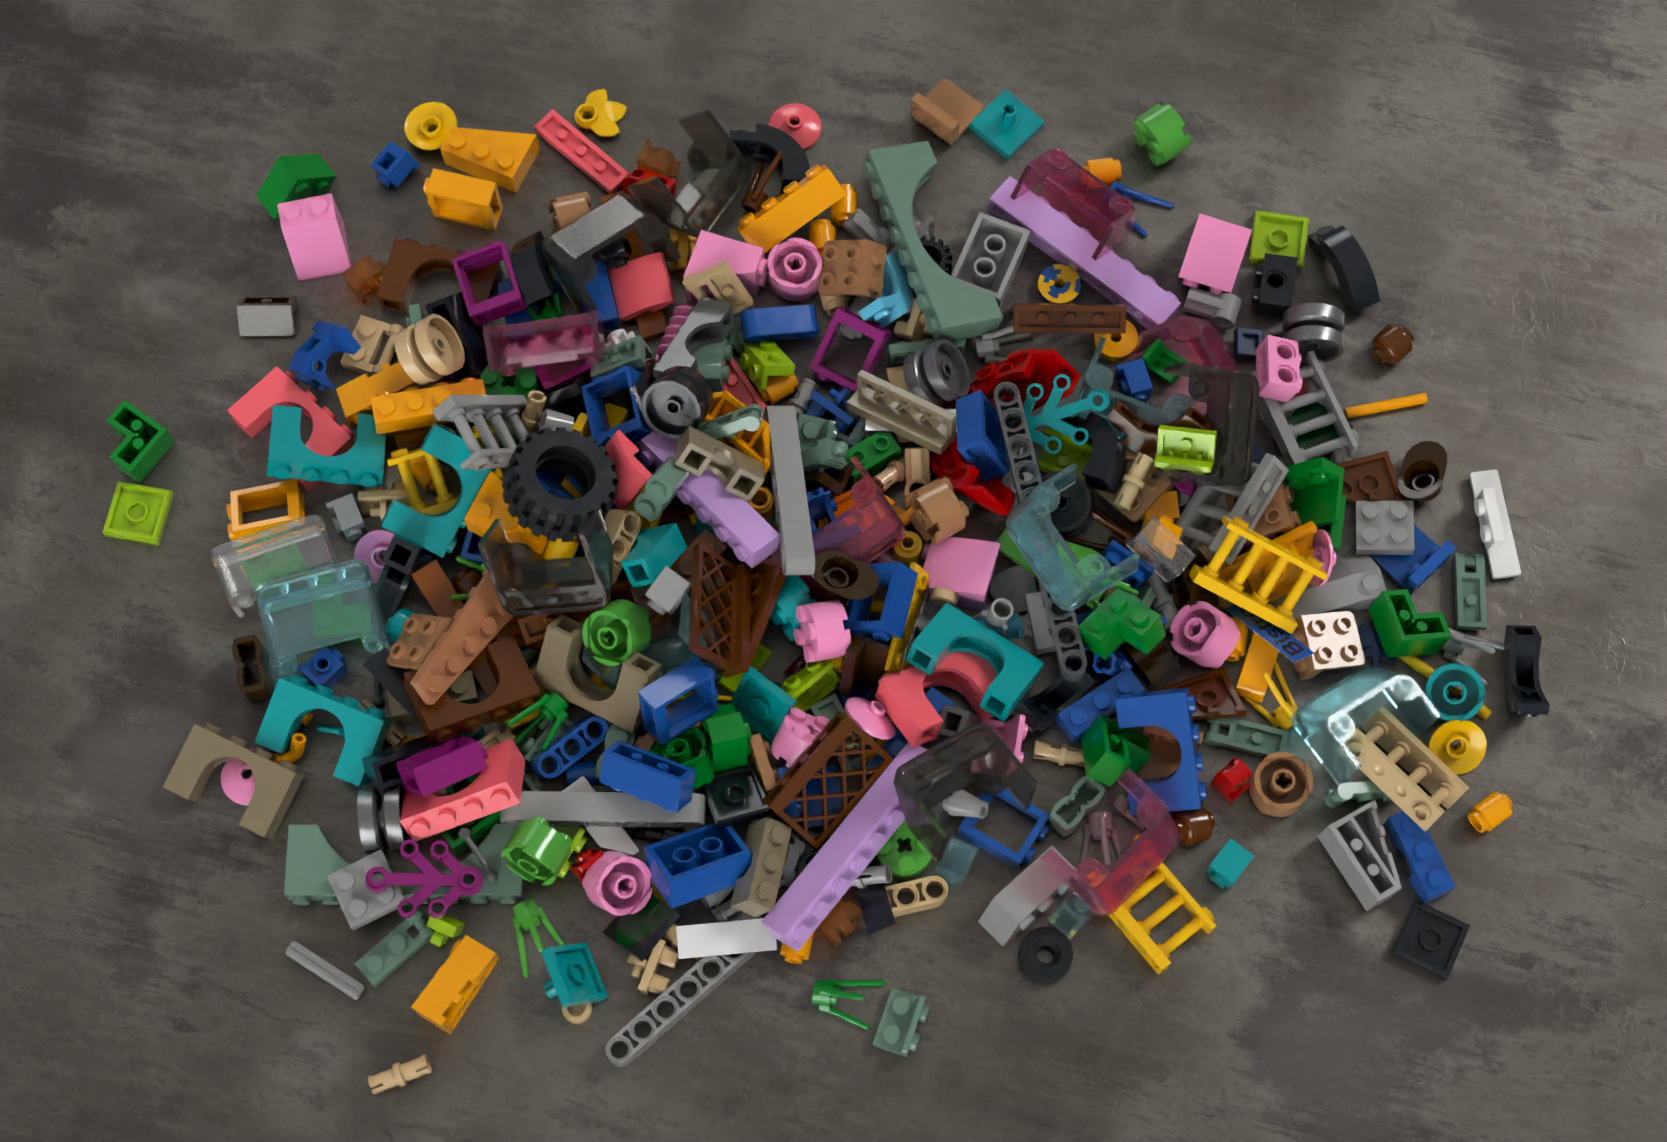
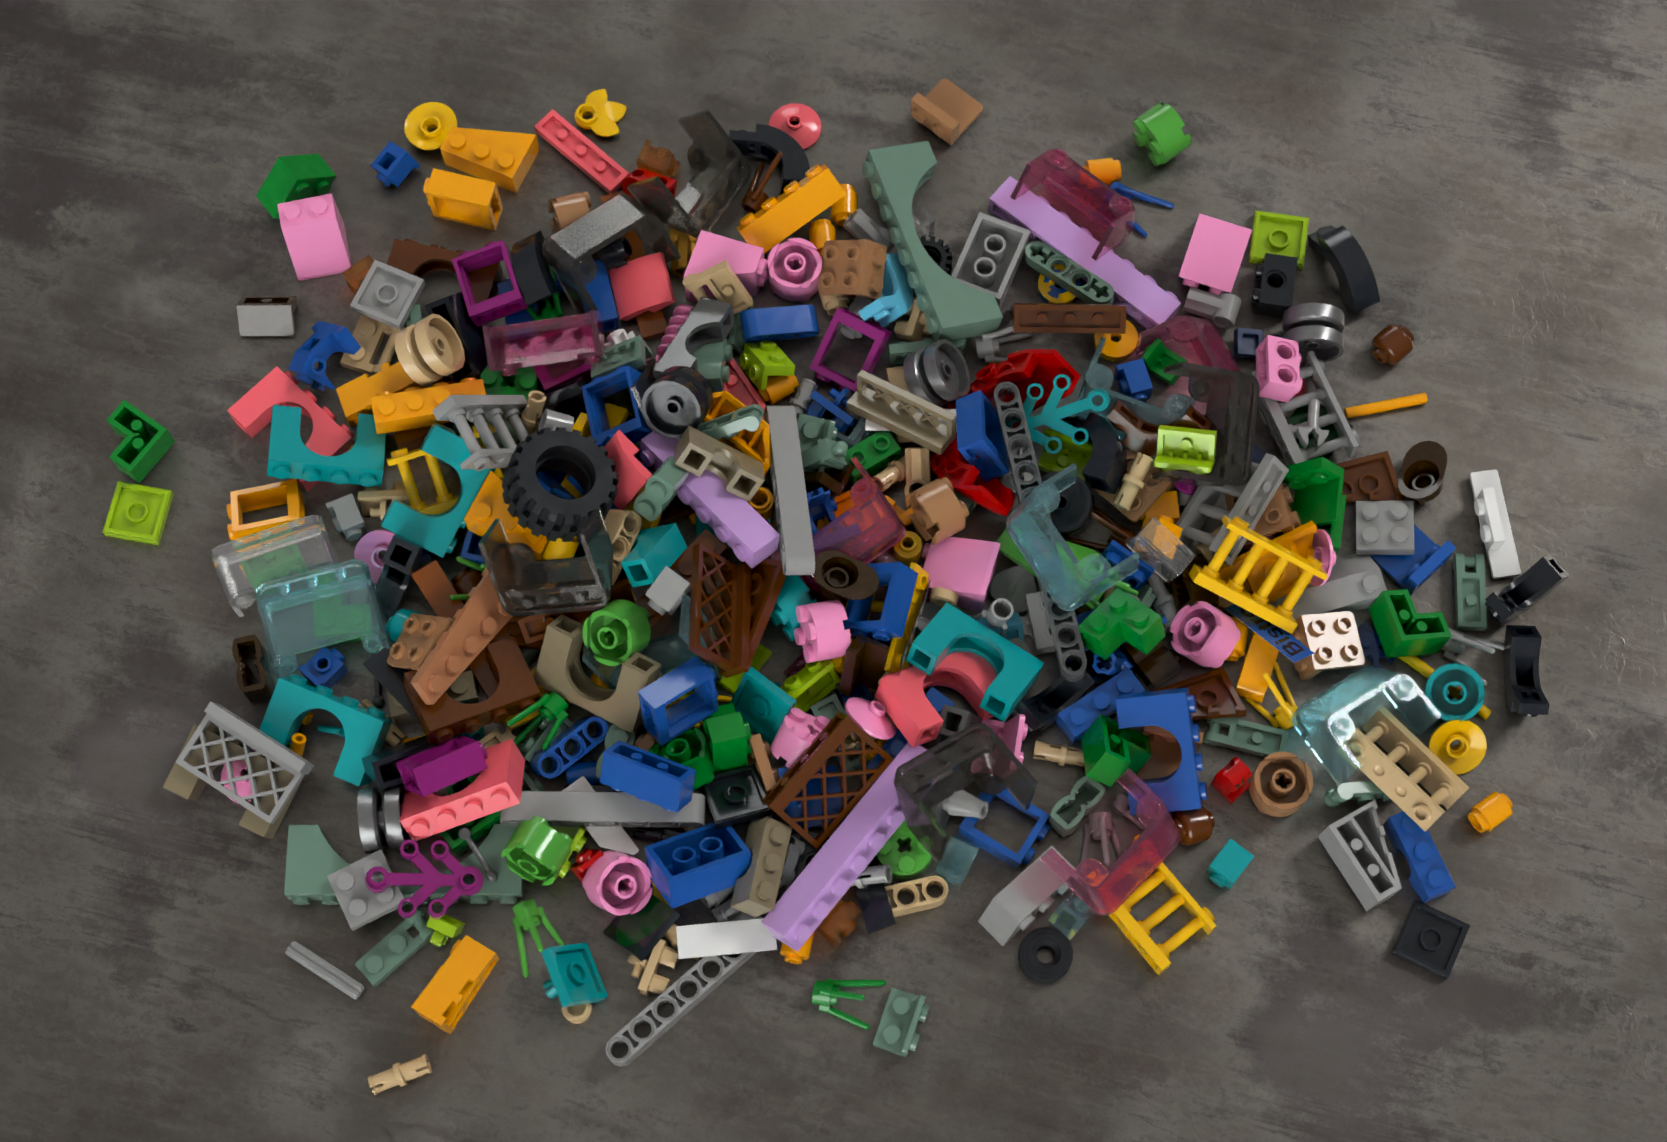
light orange brick [408,455,448,492] -> none
teal tile [970,89,1045,161] -> none
none -> light grey fence [175,701,314,824]
none -> light grey plate [350,260,426,330]
none -> sand green beam [1025,241,1114,304]
none -> light grey bar [1296,399,1329,451]
none -> black arch [1484,554,1569,625]

